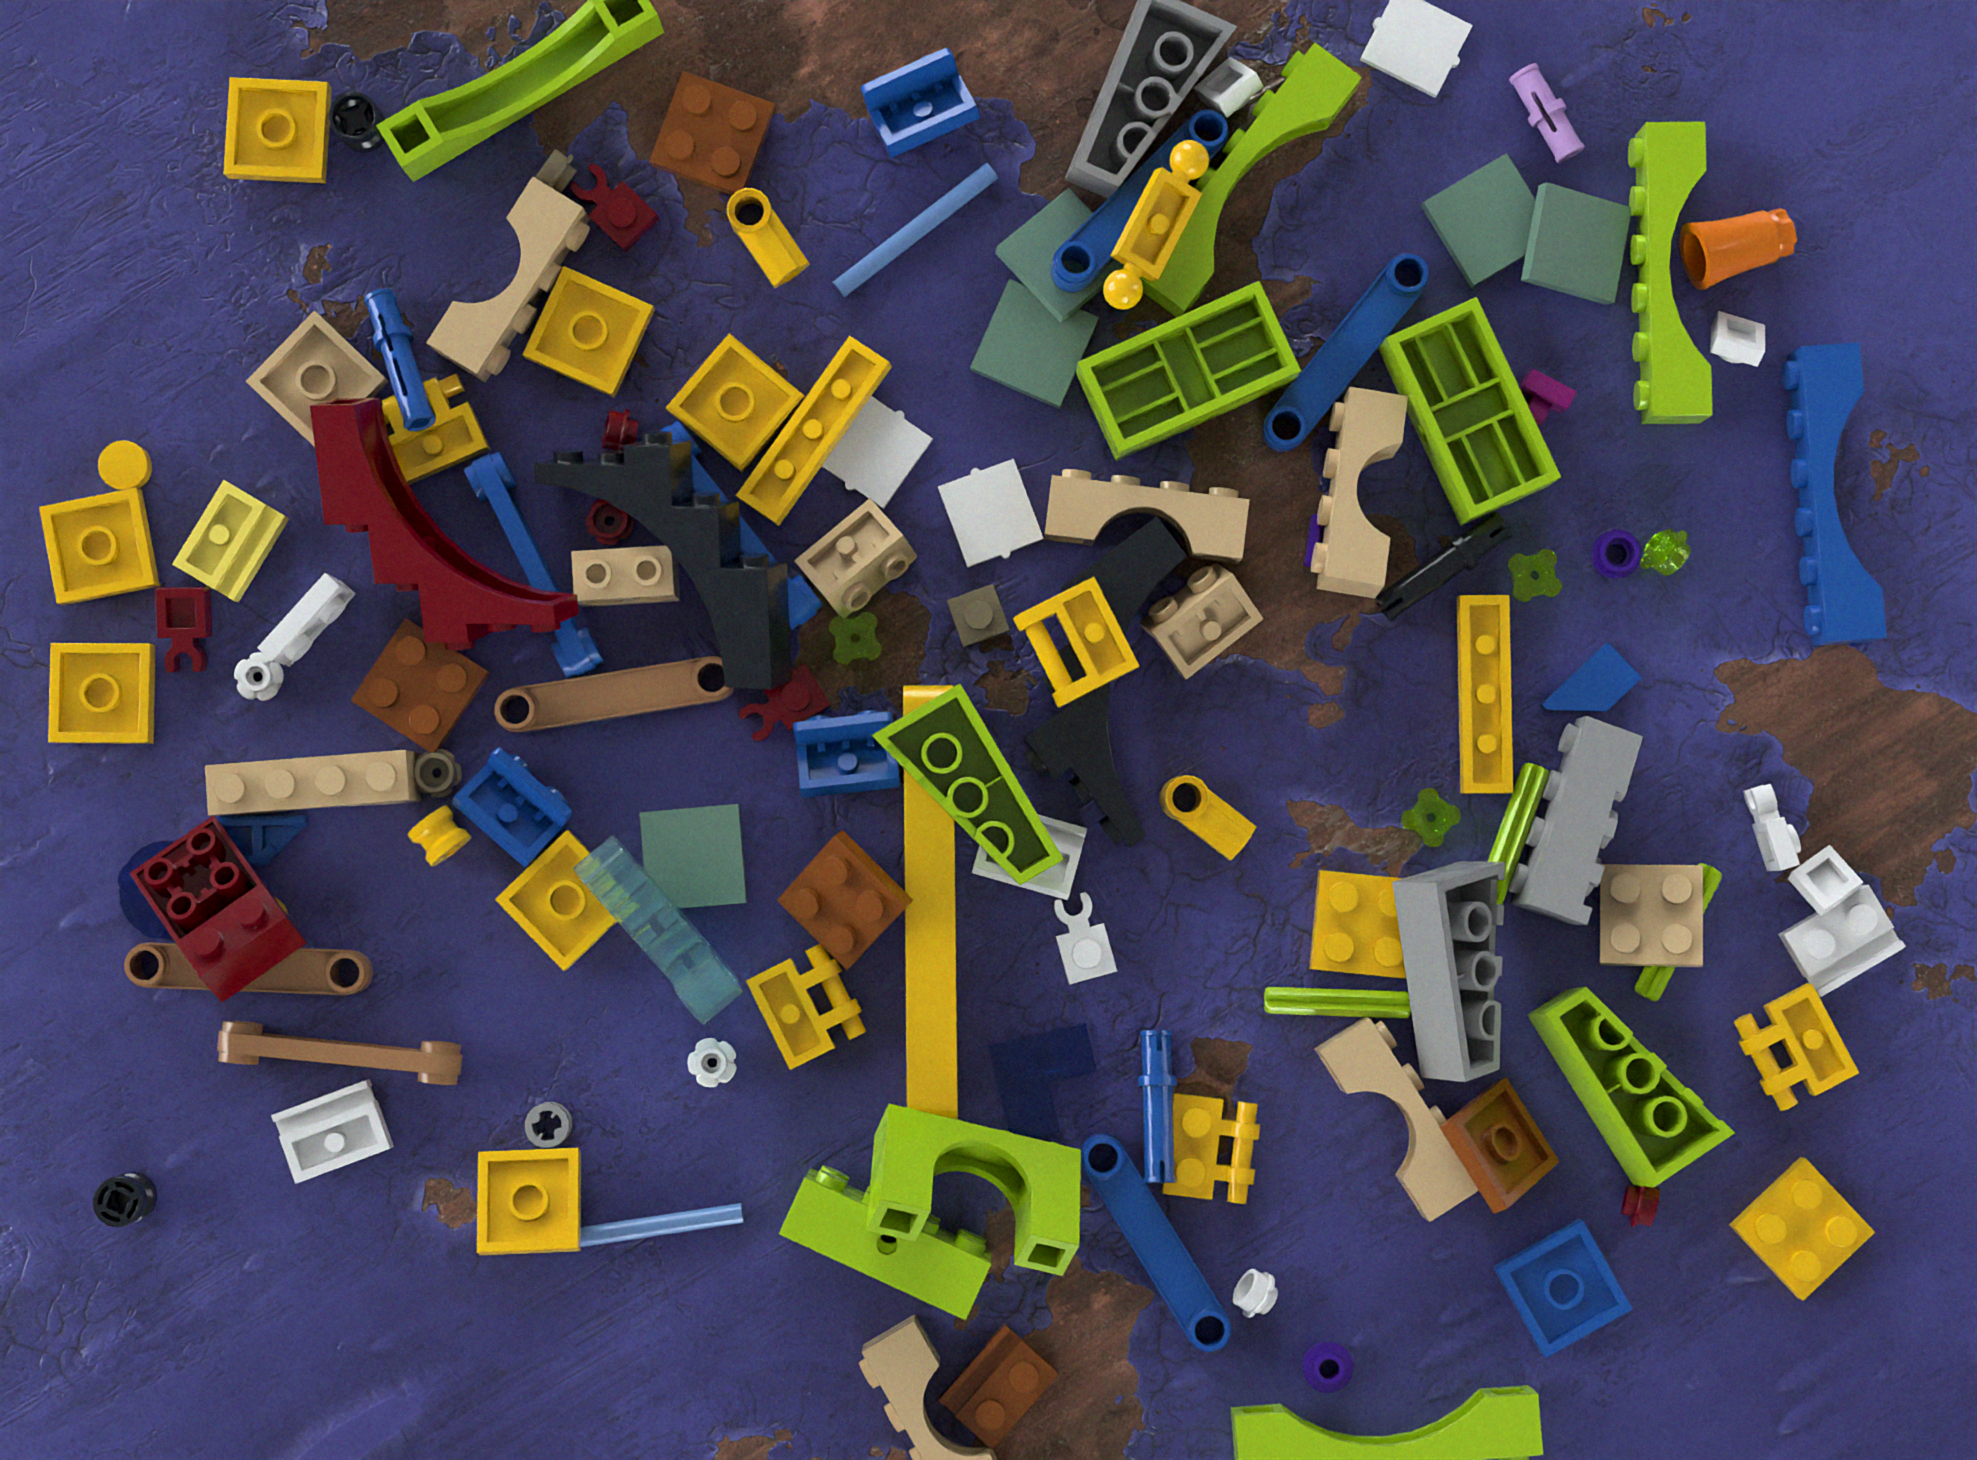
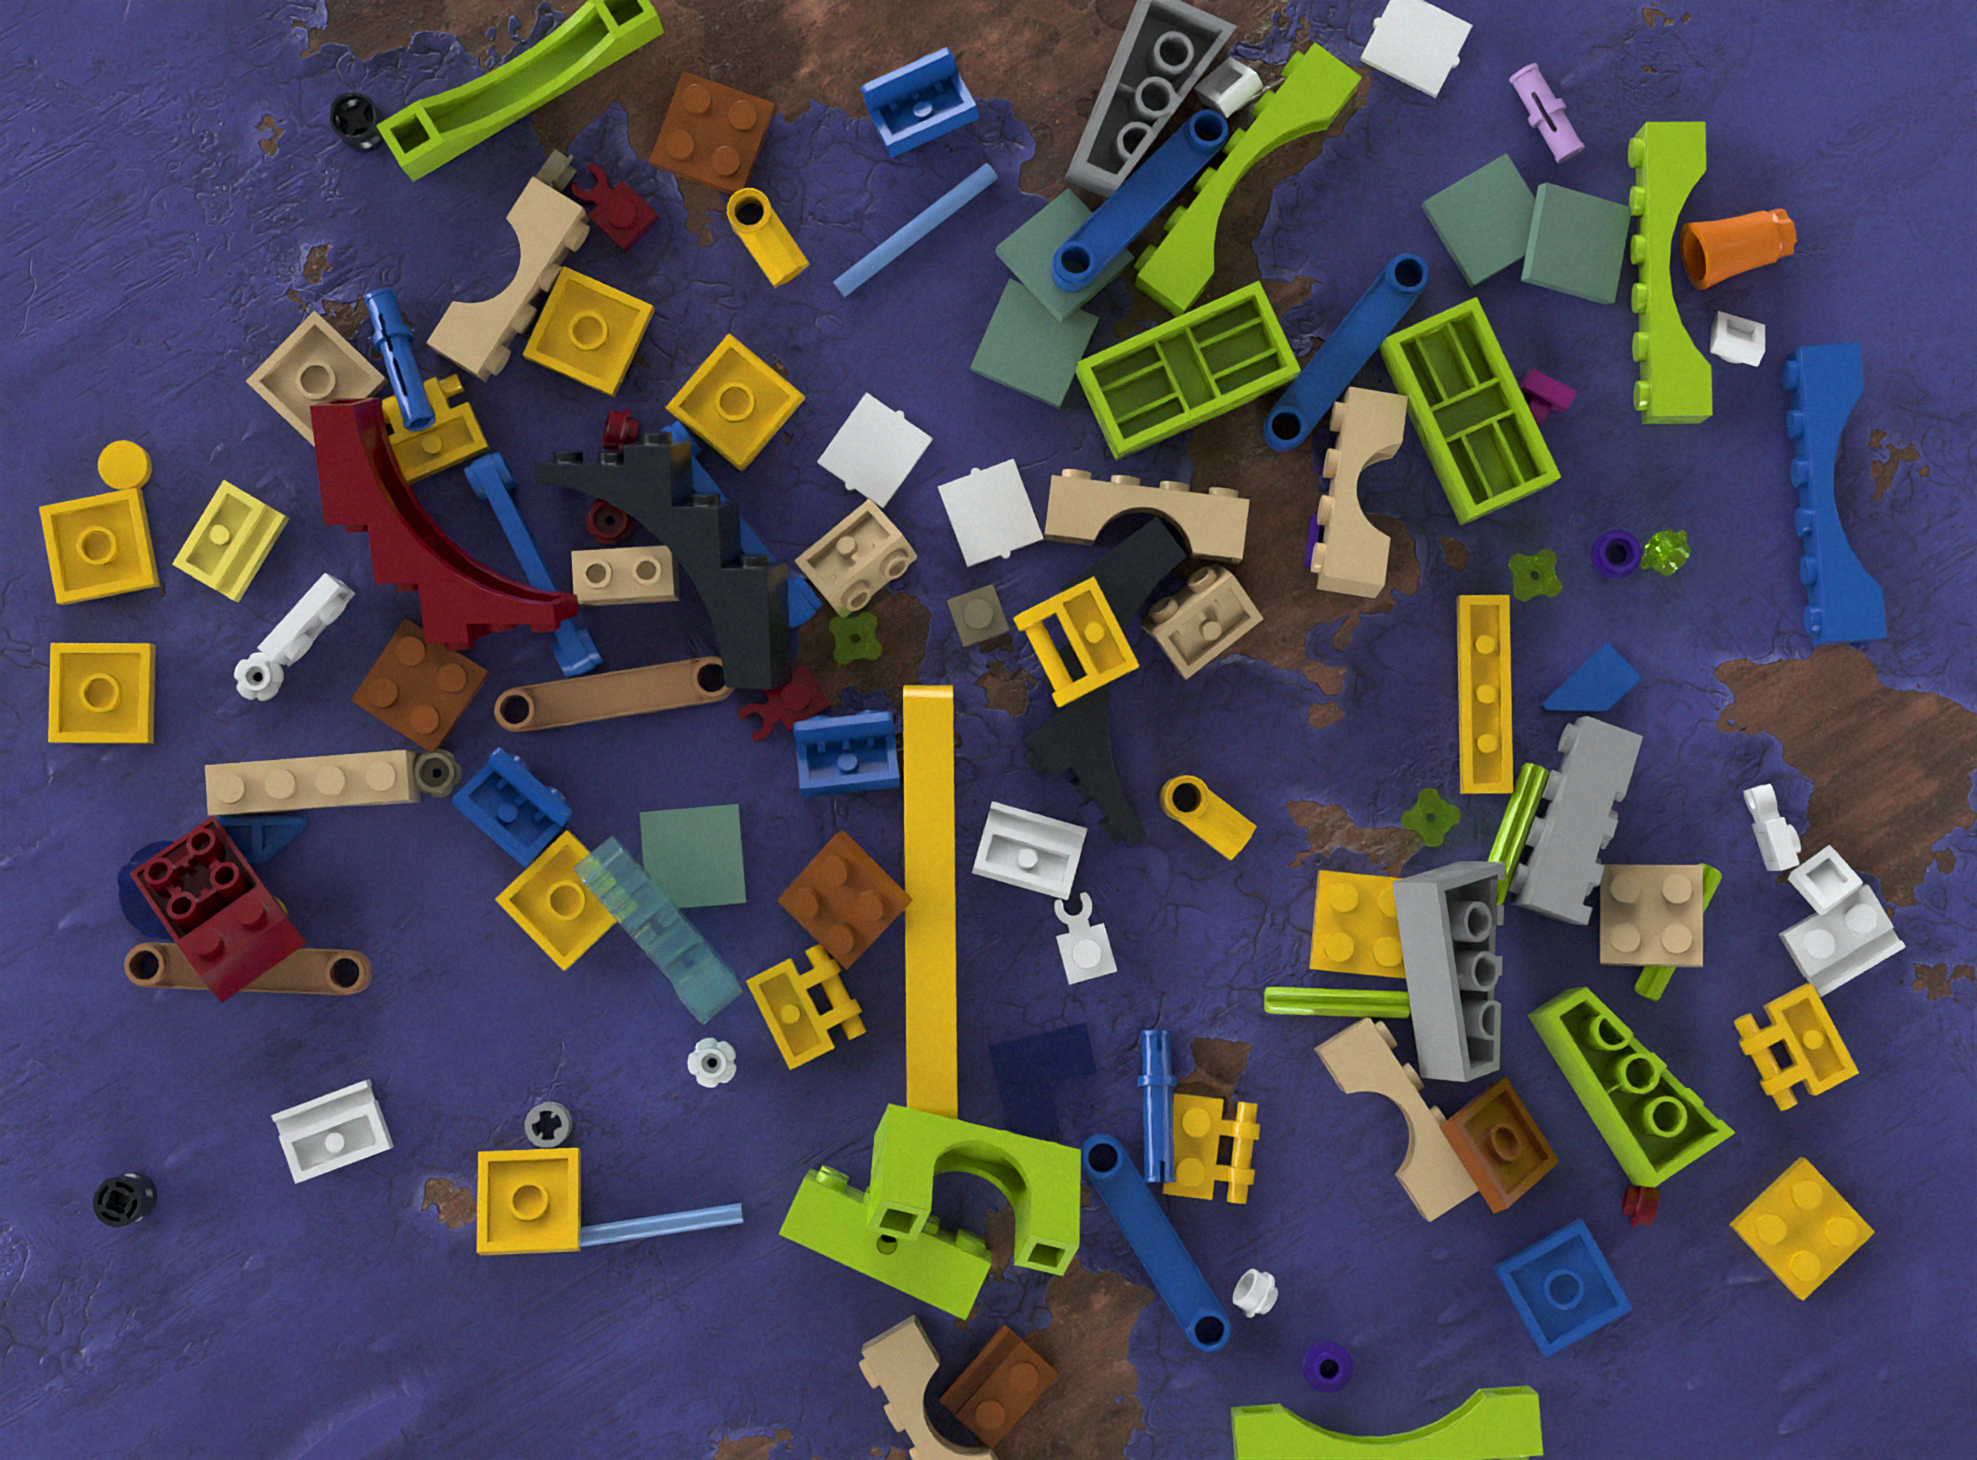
dark red plate [155,587,212,673] -> none
medium nougat piece [217,1020,463,1085] -> none
yellow plate [223,77,332,183] -> none
yellow wheel [407,805,472,867] -> none
yellow plate [736,335,892,527] -> none
lime wedge [871,683,1064,885] -> none
yellow plate [1103,140,1209,310] -> none
black pin [1373,511,1513,622] -> none

